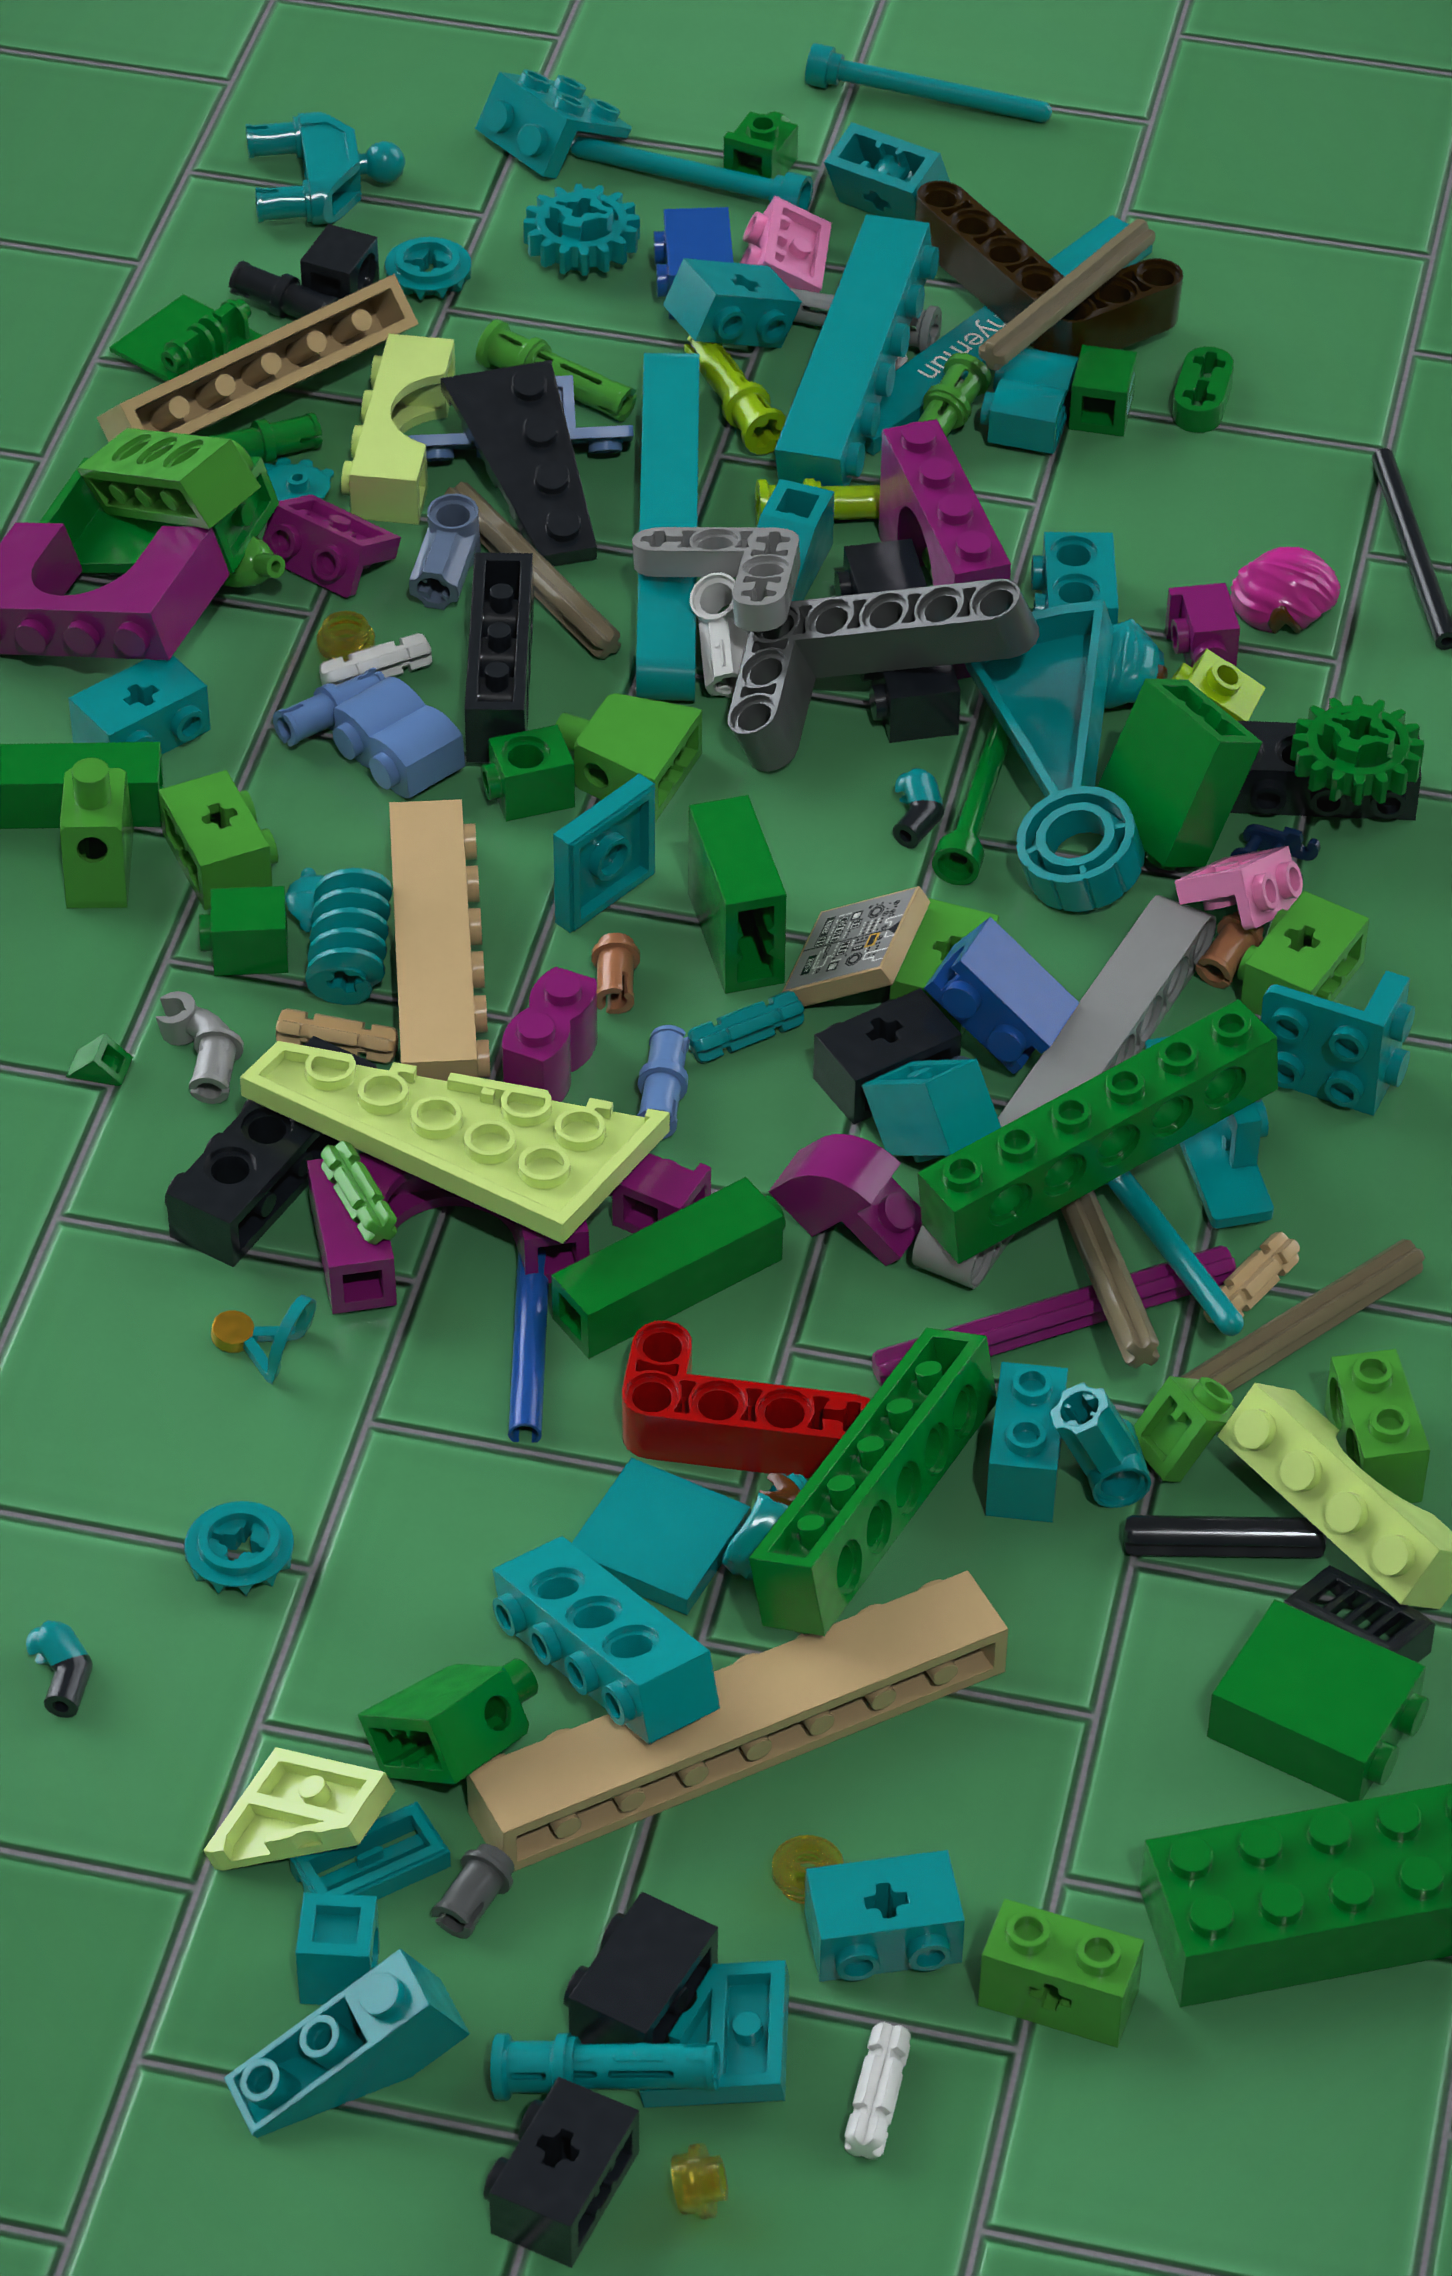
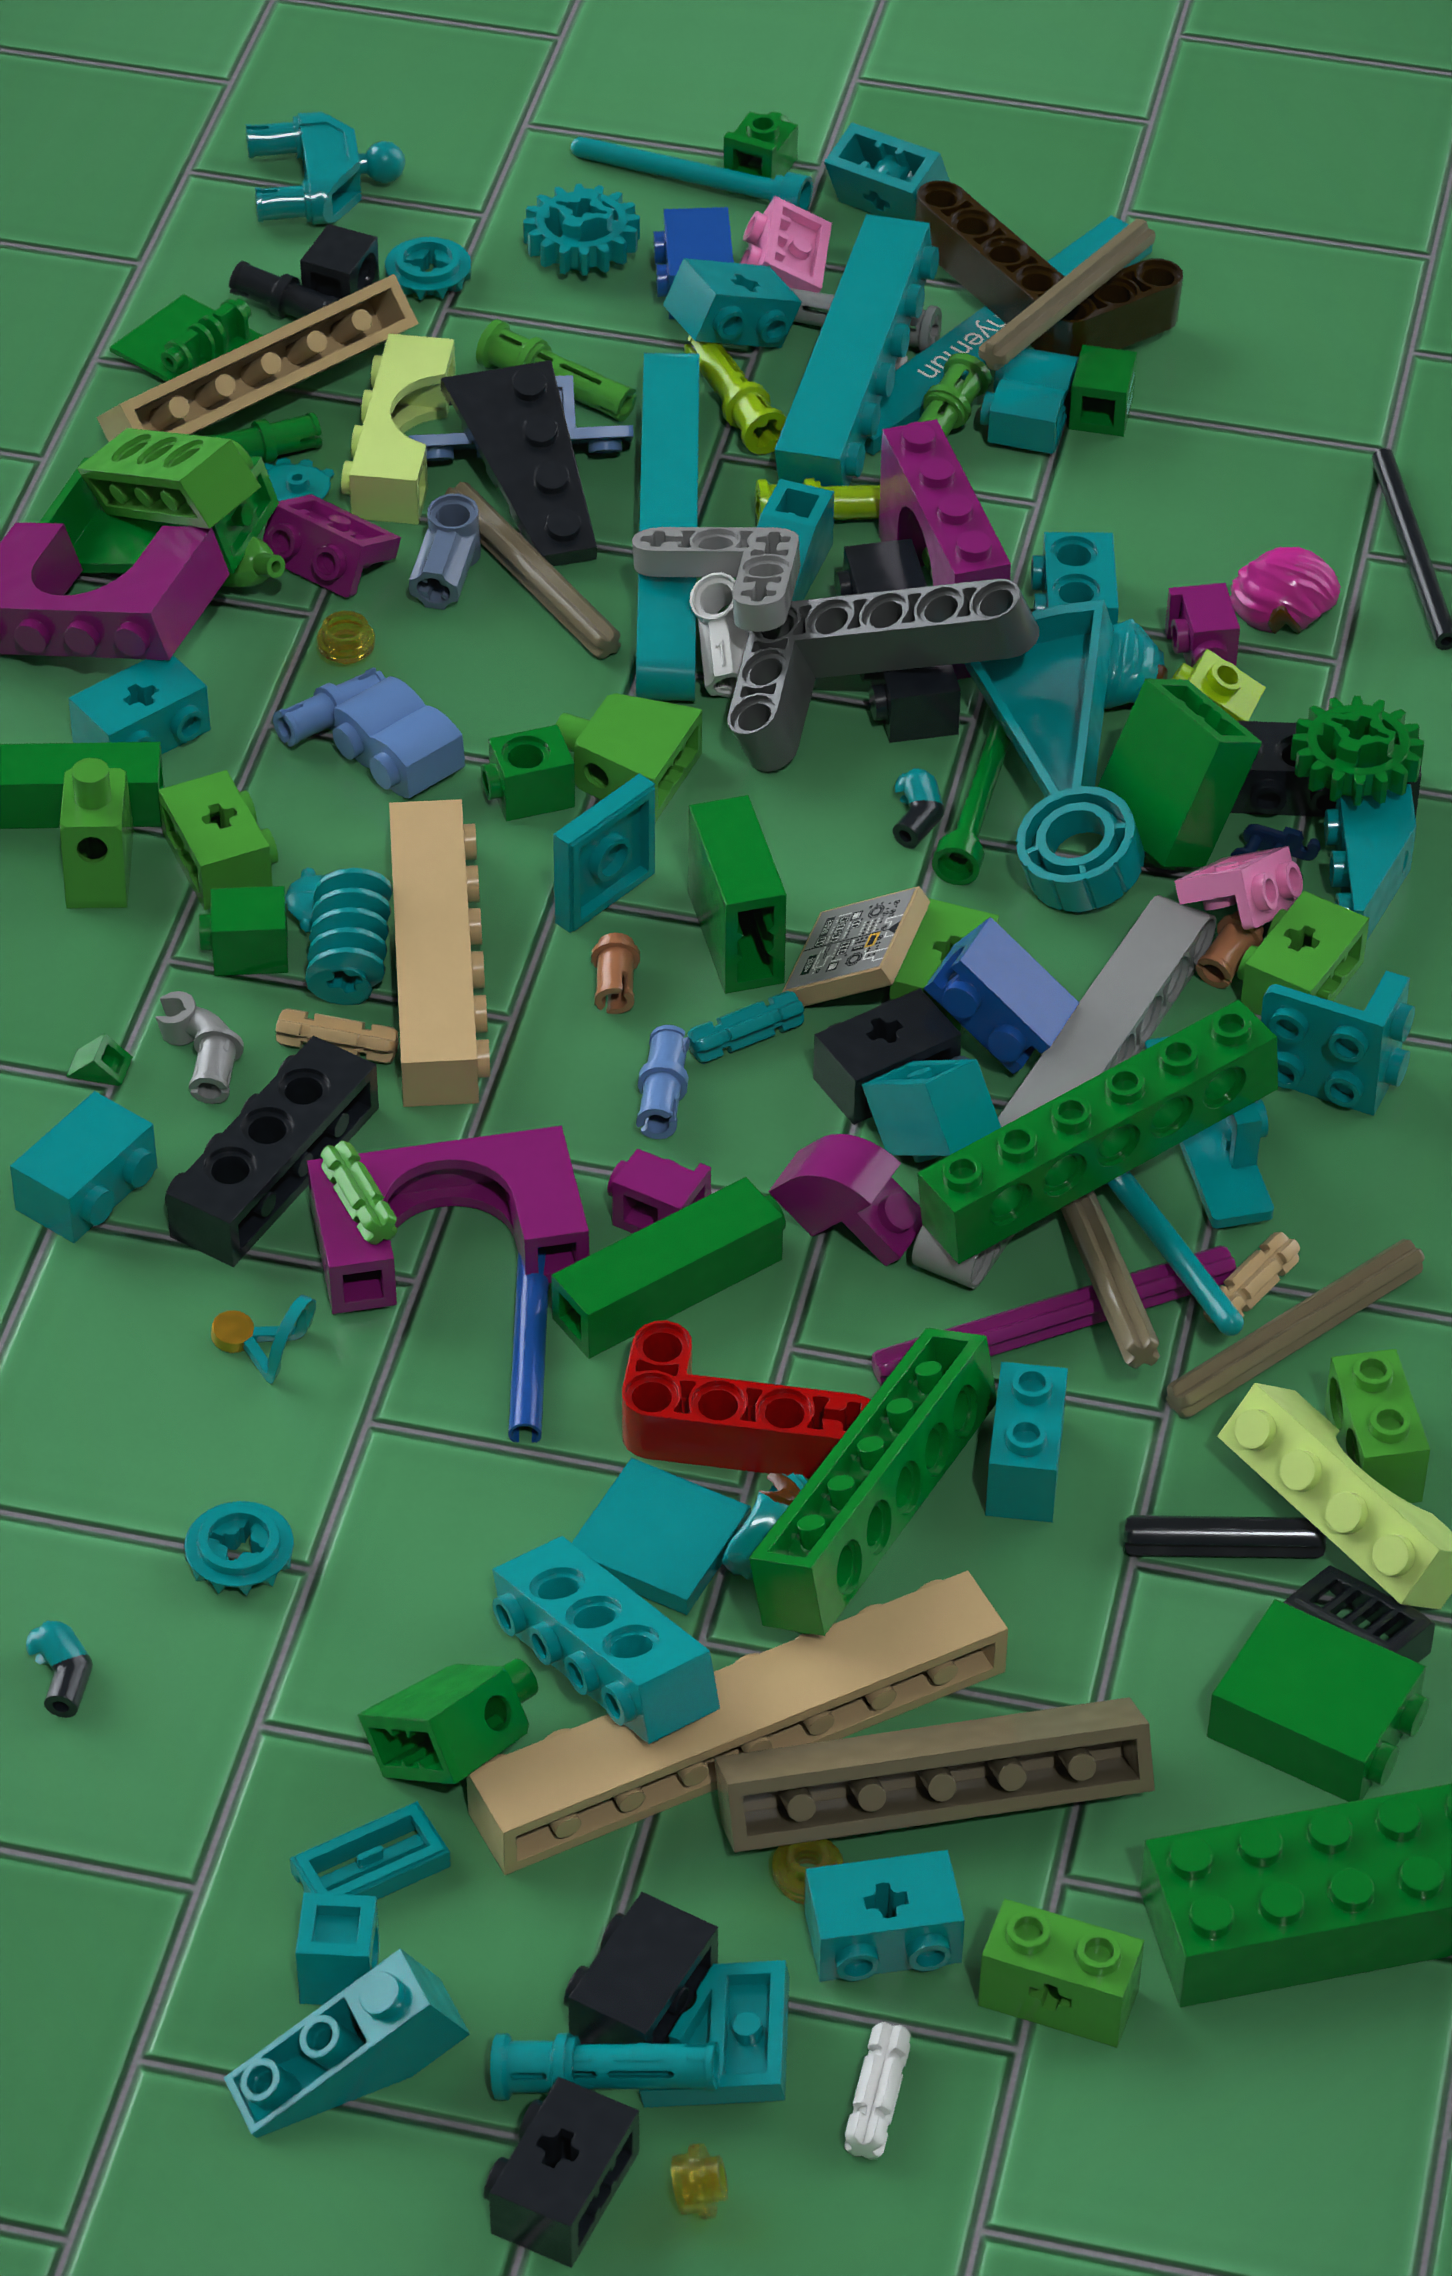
yellowish green wing [203,1747,396,1871] -> none
yellowish green wing [240,1041,670,1244] -> none
white axle [319,633,432,686] -> none
dark grey pin [431,1844,515,1938] -> none
black brick [465,552,534,762] -> none
teal bracket [475,69,632,179] -> none
magenta brick [502,967,598,1102] -> none
teal piece [805,43,1052,122] -> none
teal piece [1050,1382,1152,1508] -> none
bright green bracket [1134,1376,1236,1482] -> none
green beam [1173,346,1234,433] -> none
none -> teal brick [10,1091,158,1243]
none -> dark tan brick [714,1697,1155,1852]
none -> teal slope [1324,784,1417,940]

